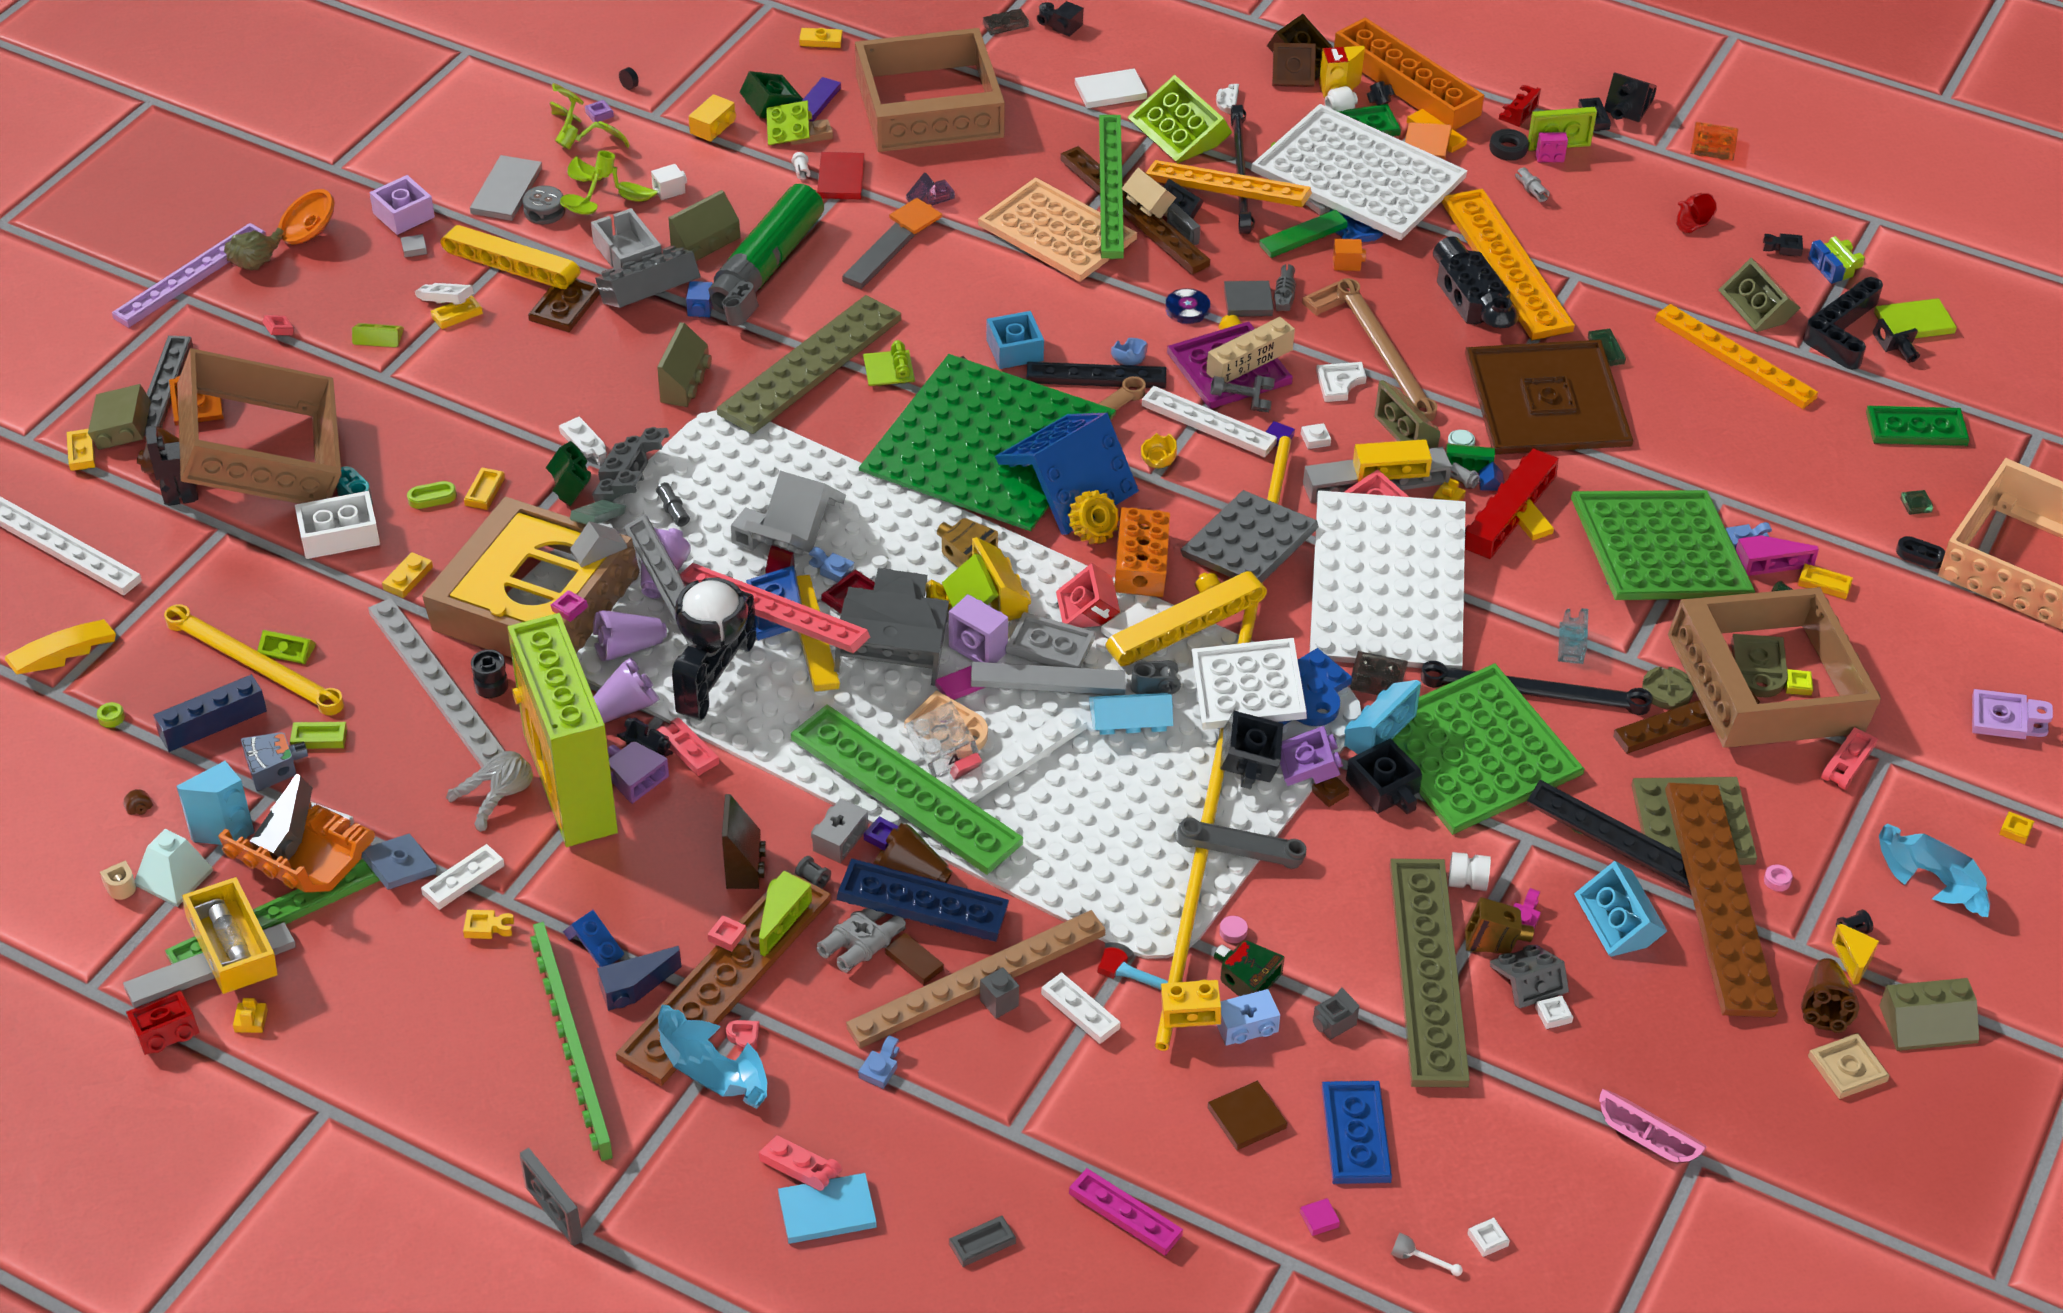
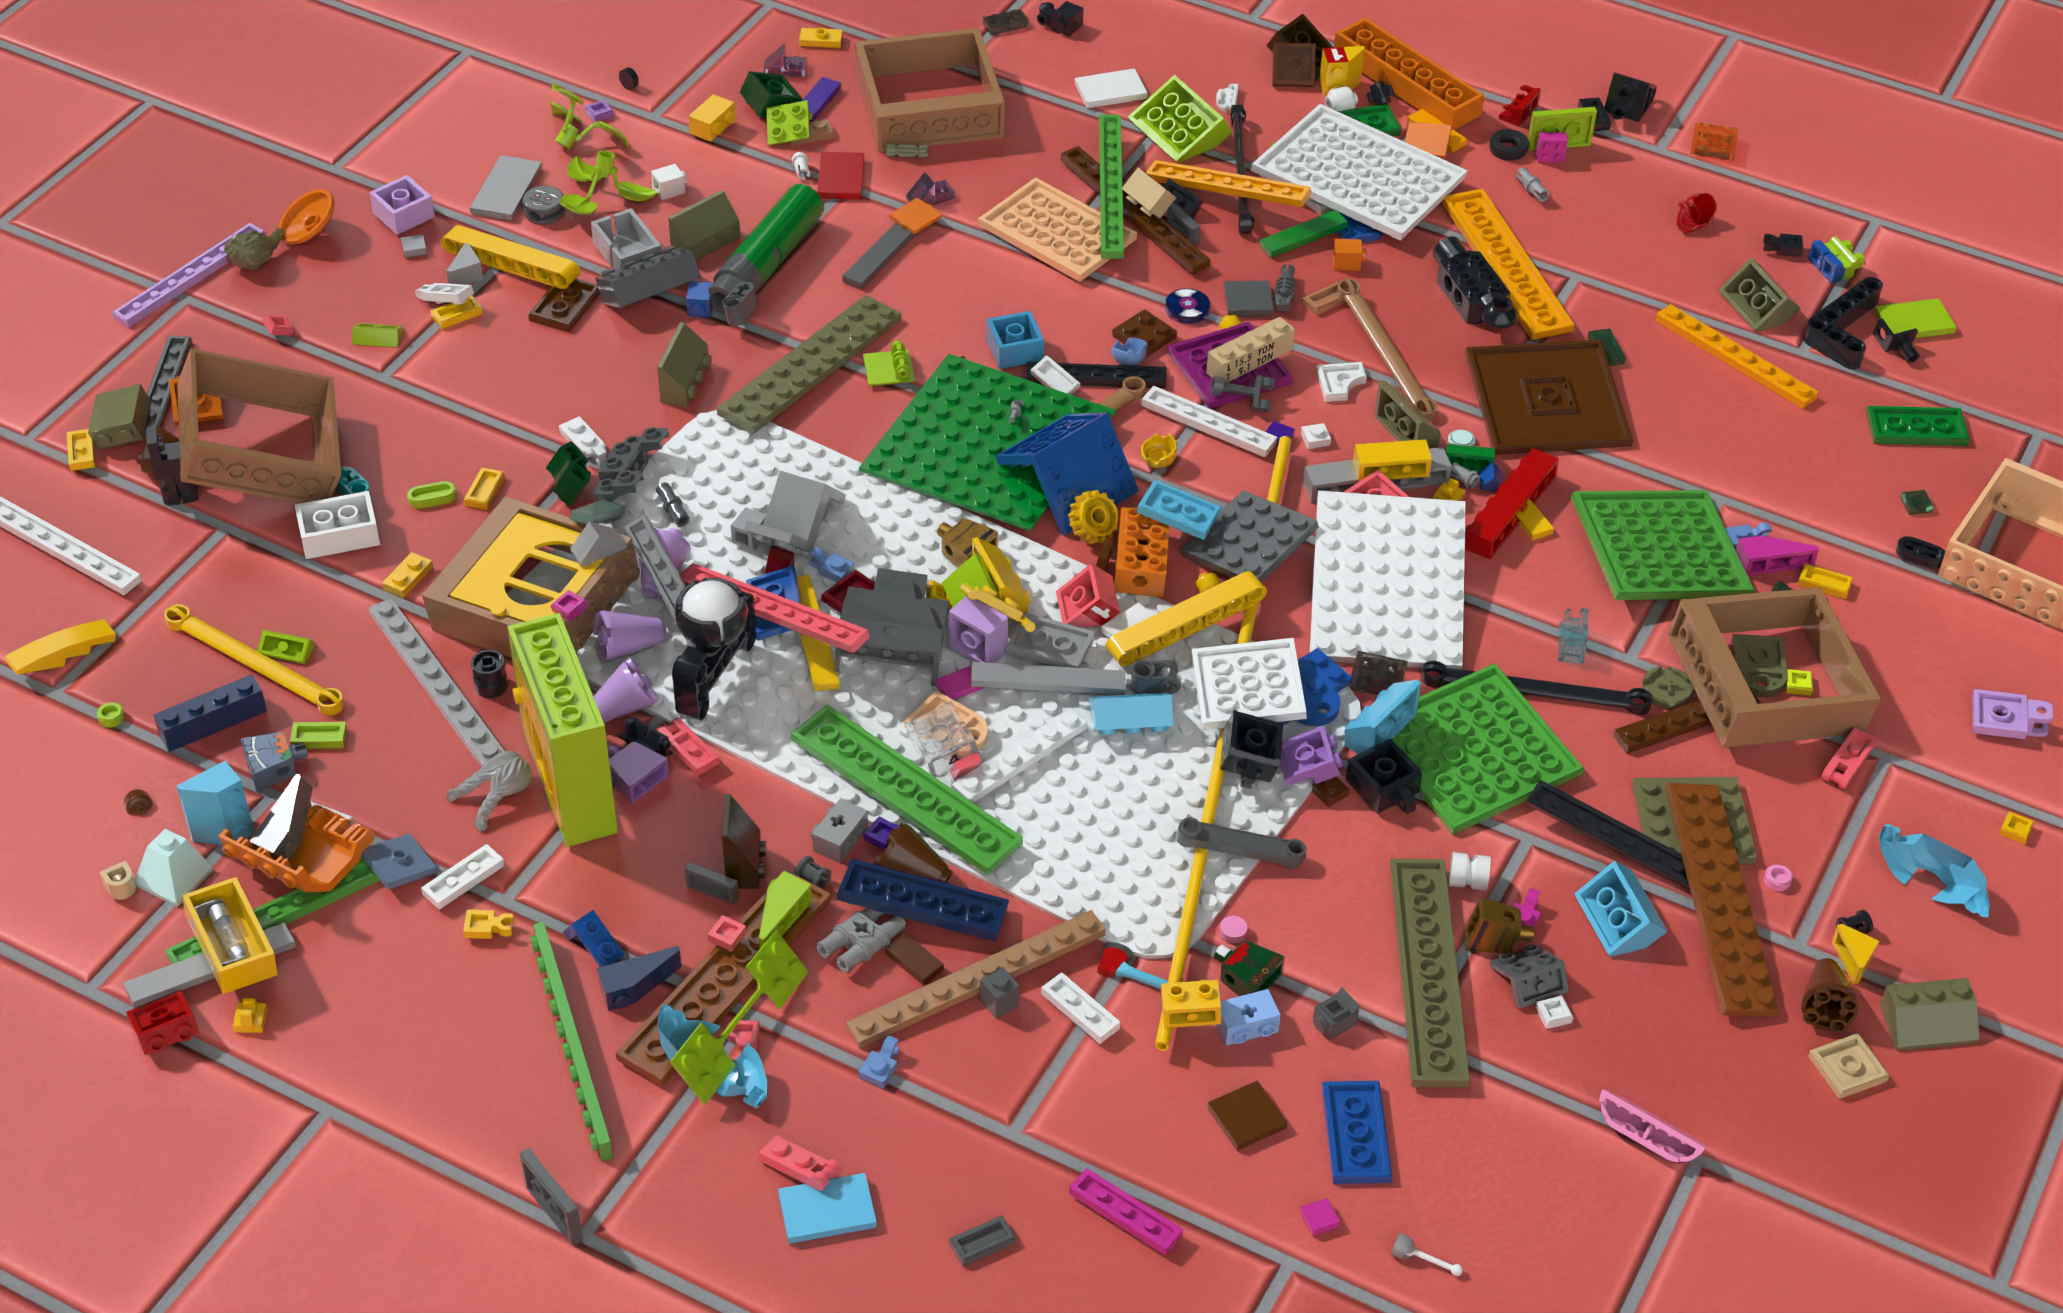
white tile [1468,1218,1510,1257] -> none
none -> light grey slope [446,243,483,285]
none -> lime hinge [669,930,809,1105]
none -> dark grey tile [685,862,739,905]
none -> slope [763,44,807,77]
none -> olive axle [886,144,928,158]
none -> yellow plate [960,583,1036,632]
none -> light grey hand [1009,400,1025,423]
none -> white tile [1031,355,1080,395]
none -> reddish brown tile [1096,538,1114,572]
none -> reddish brown plate [1112,309,1177,358]
none -> medium azure tile [1136,480,1222,540]

